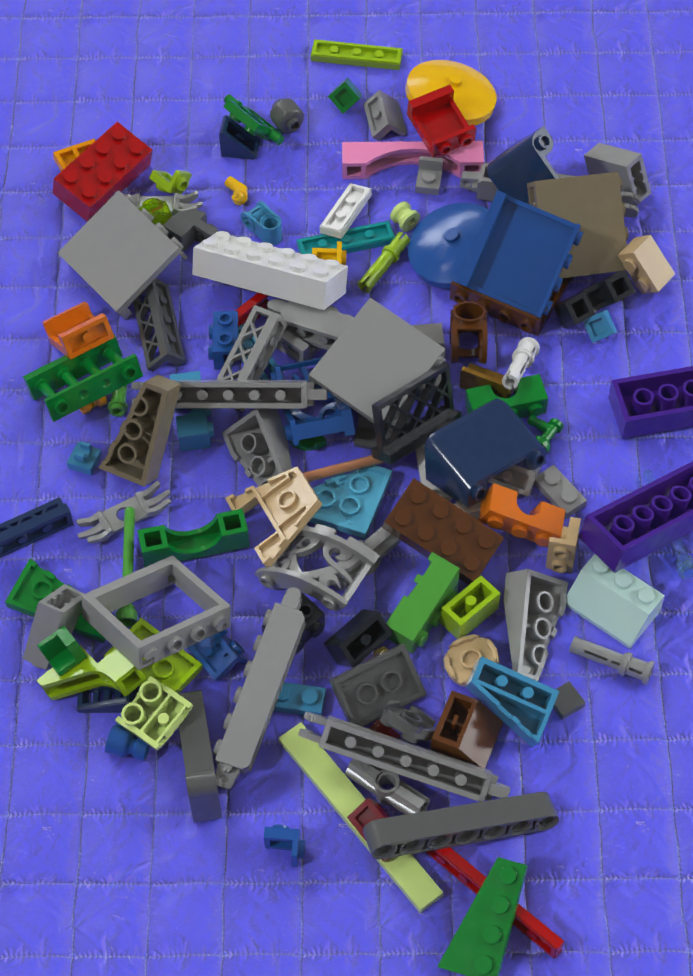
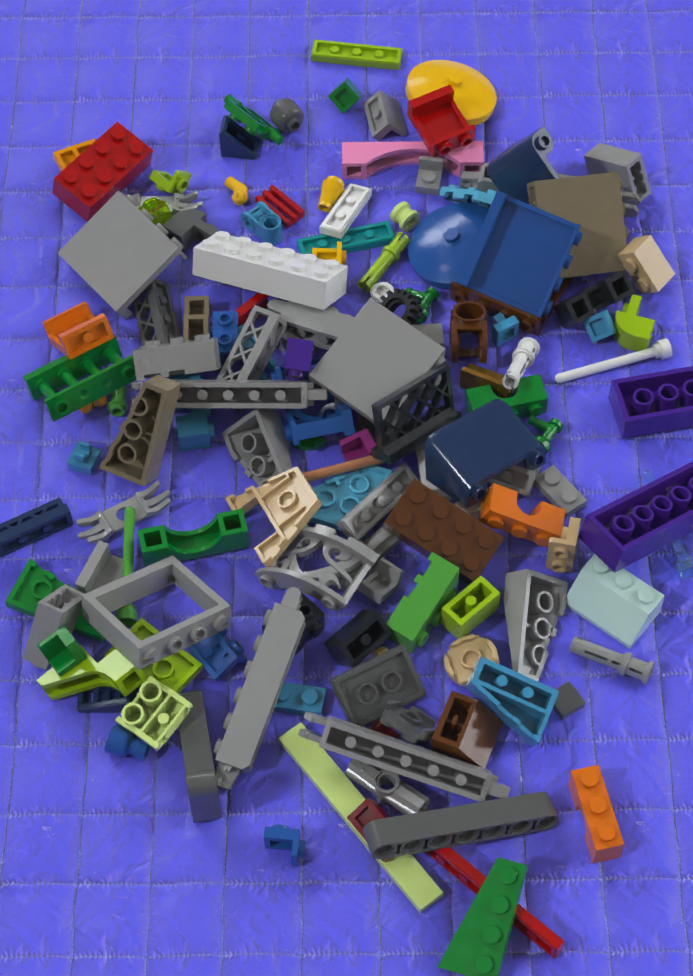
none -> light grey panel [75,540,123,594]
none -> light grey wedge [132,333,222,381]
none -> dark tan slope [183,296,211,341]
none -> red tile [255,185,305,229]
none -> dark purple brick [283,337,314,380]
none -> yellow cone [317,176,345,213]
none -> light grey tile [336,462,420,541]
none -> magenta panel [339,428,376,472]
none -> light grey bracket [358,558,403,604]
none -> white tile [370,282,394,303]
none -> black tyre [378,288,423,325]
none -> green piece [406,287,440,323]
none -> medium azure plate [439,185,497,210]
none -> dark azure tile [491,313,519,347]
none -> white piece [555,338,672,383]
none -> orange arch [568,765,624,864]
none -> lime brick [614,294,655,352]

